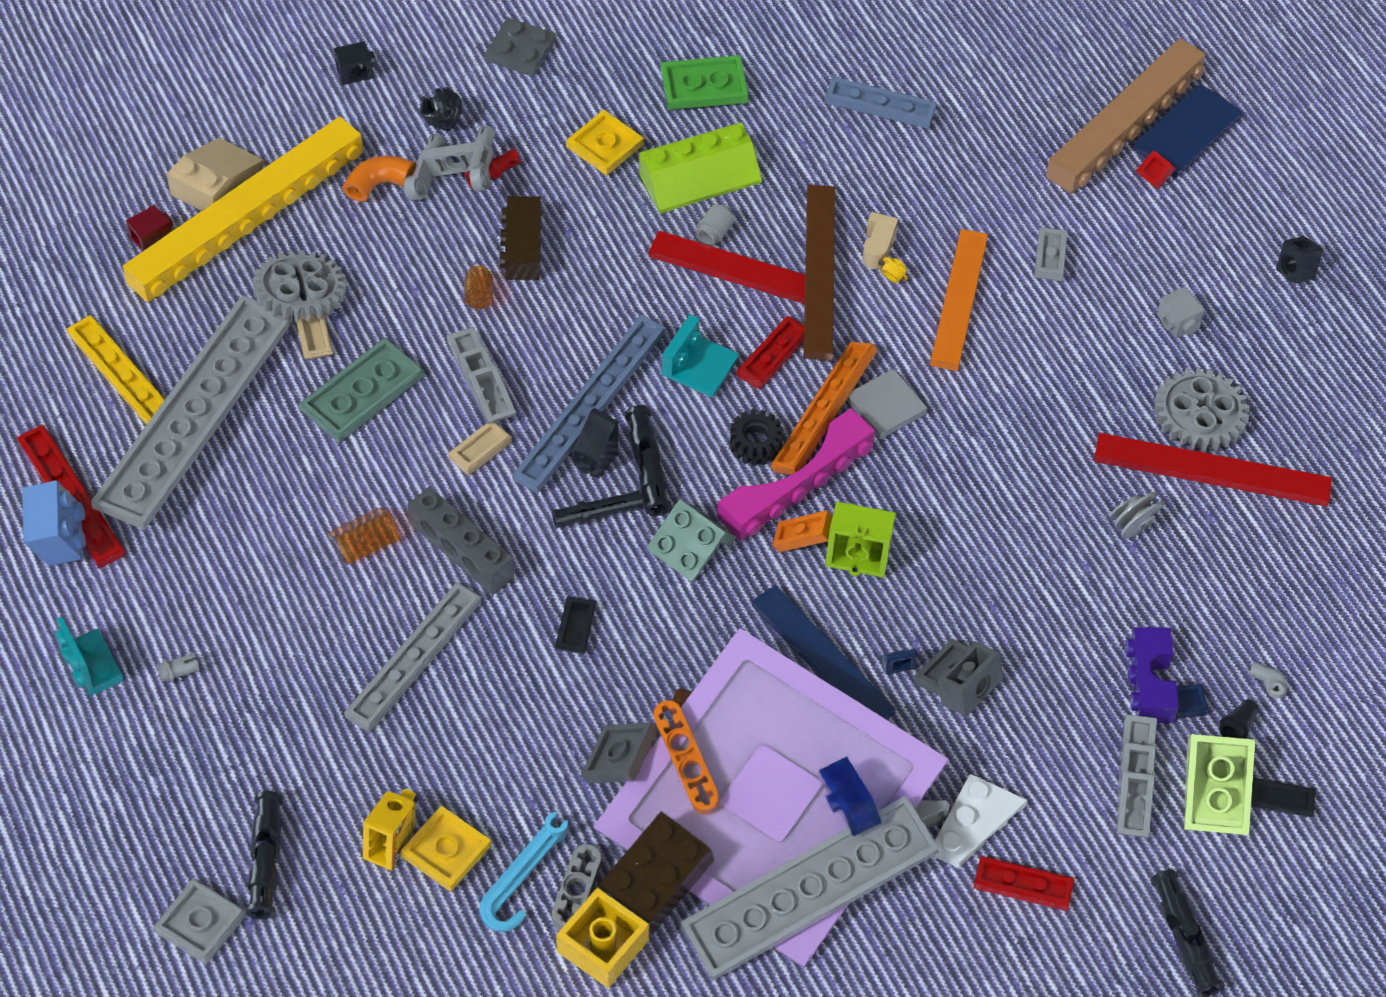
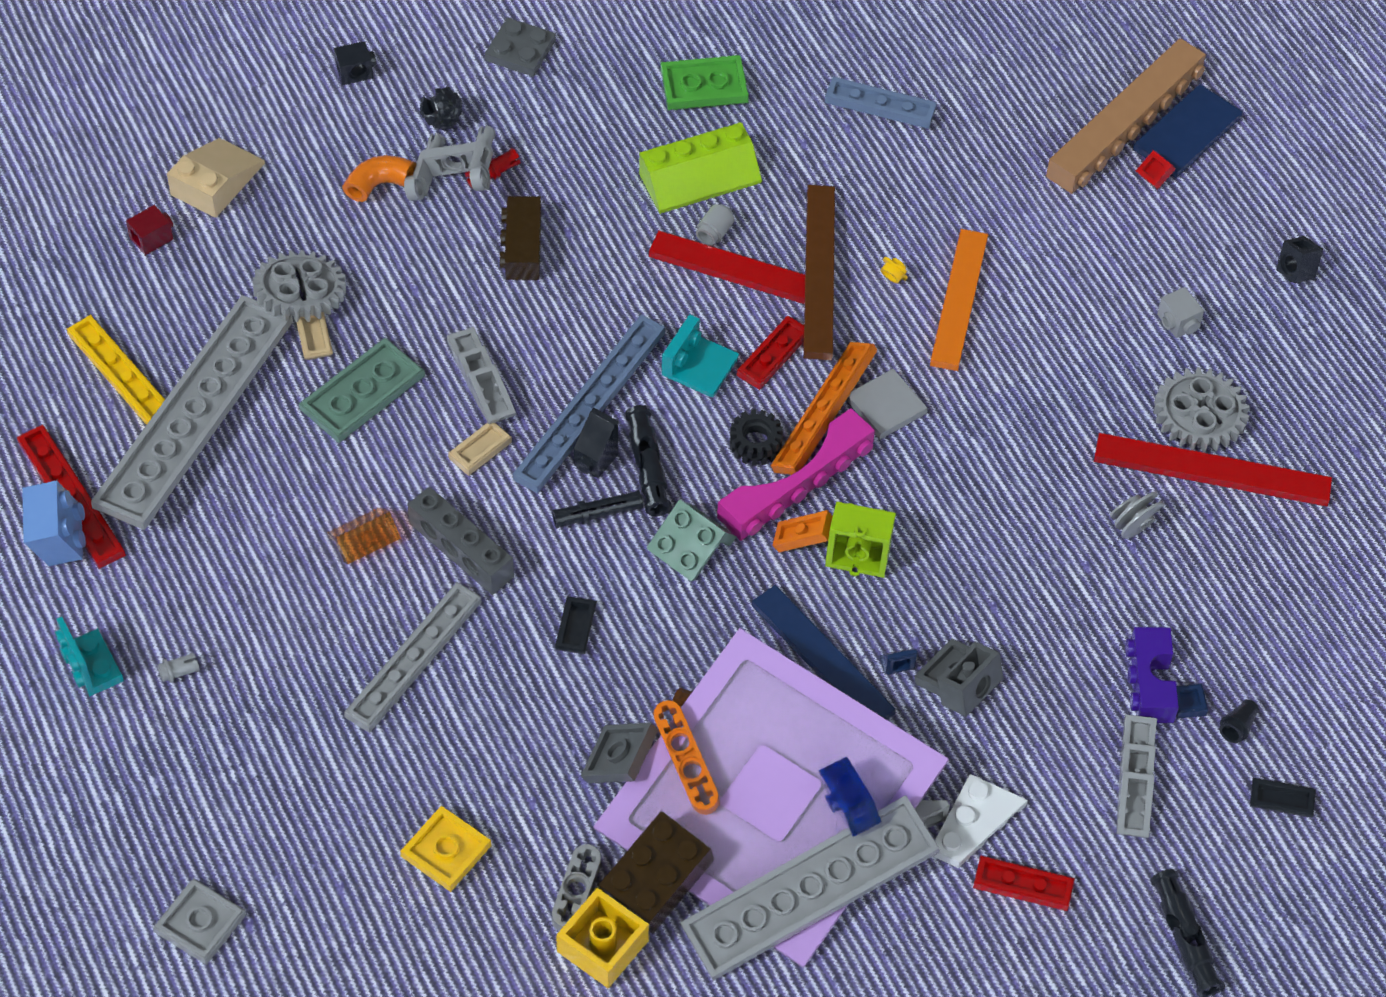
yellow brick [122,116,363,303] -> none
black piece [246,791,283,920] -> none
yellow torso [363,789,419,871] -> none
clear orange brick [464,266,493,309] -> none
medium azure piece [480,812,568,932] -> none
yellow plate [566,109,644,176] -> none
tan leg [862,212,898,269] -> none
light grey plate [1034,227,1068,281] -> none
yellowish green slope [1184,734,1255,835] -> none
light grey arm [1249,661,1287,699] -> none

